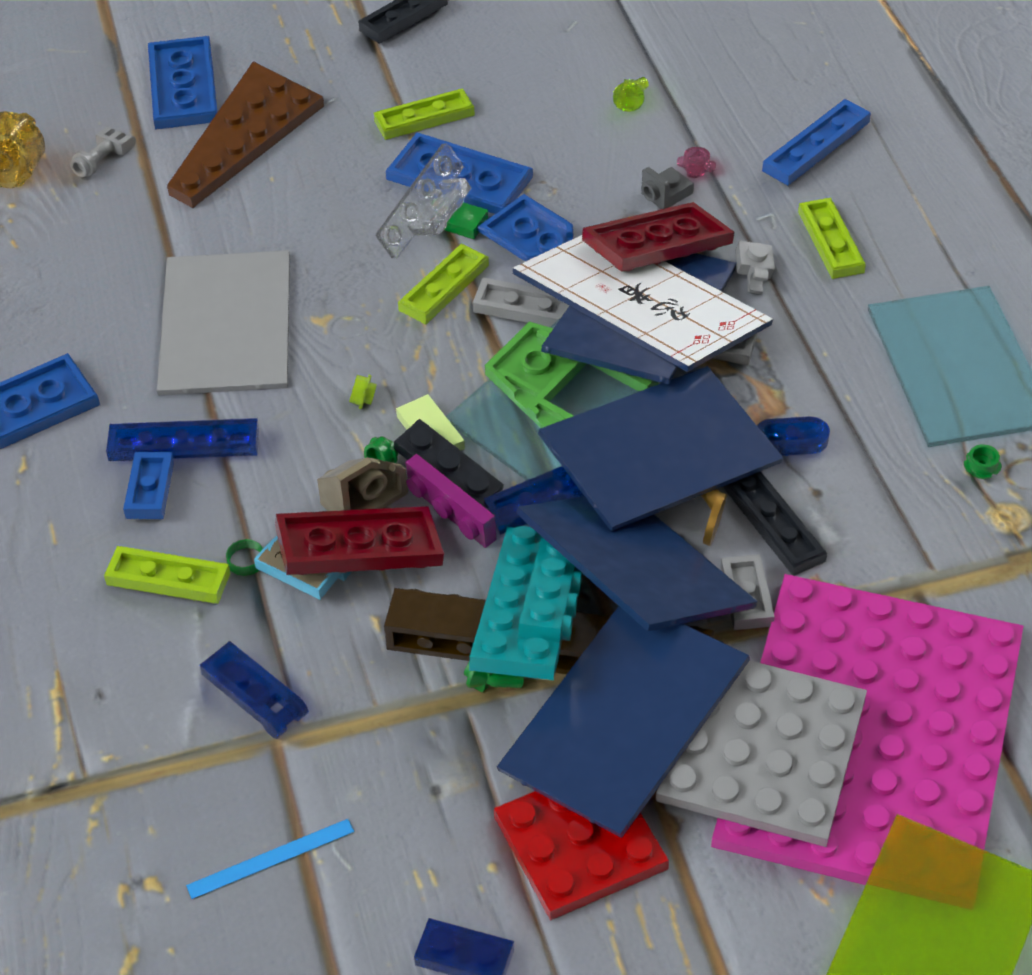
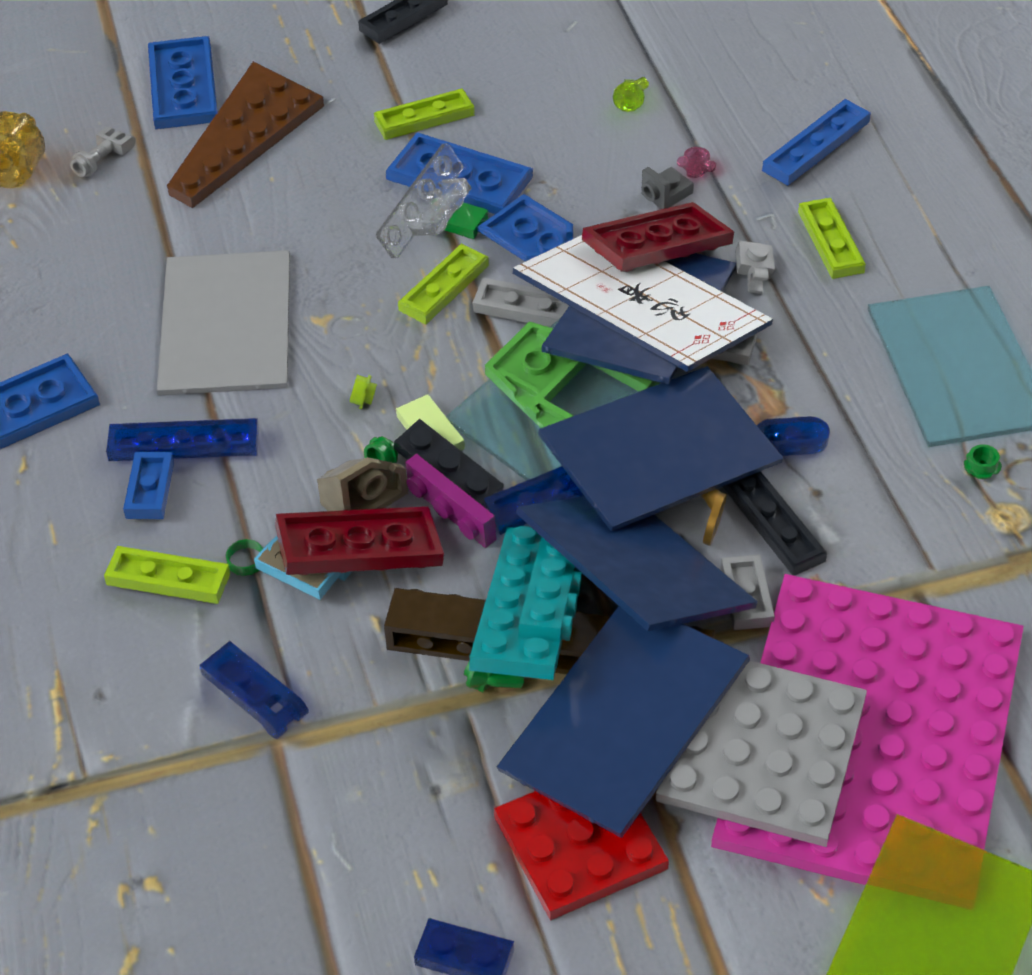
dark azure sticker [186,819,354,899] -> none

